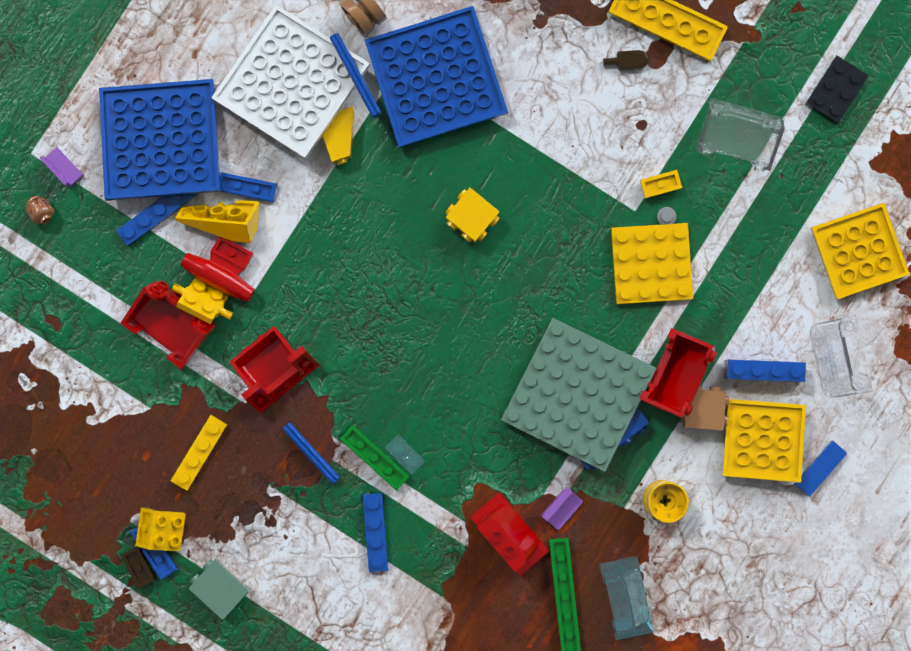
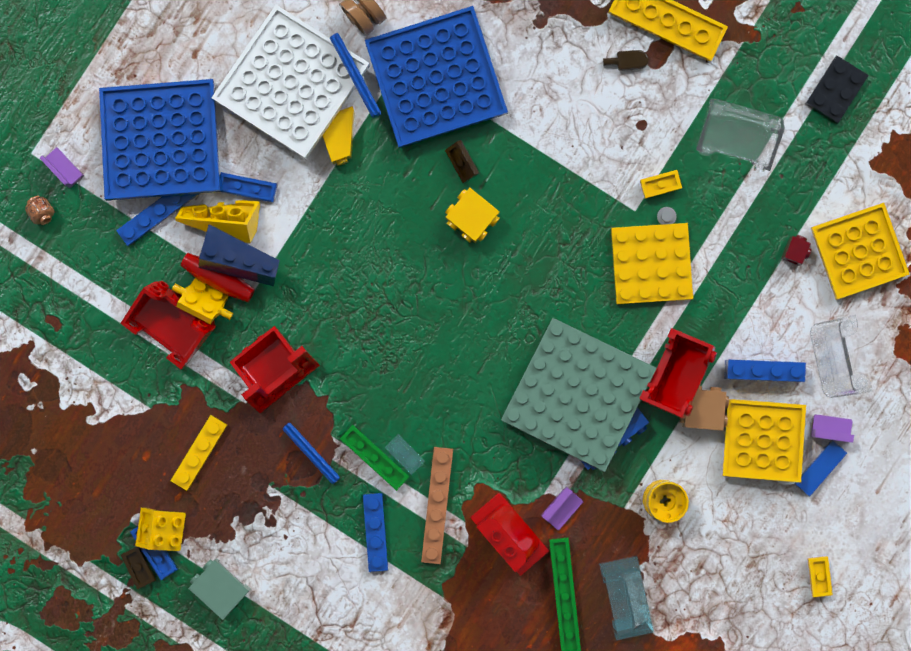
none -> dark blue wedge [198,224,280,286]
none -> nougat plate [421,447,453,564]
none -> dark brown plate [445,140,479,183]
none -> dark red brick [781,235,812,266]
none -> yellow plate [807,556,833,597]
none -> medium lavender panel [811,414,854,443]

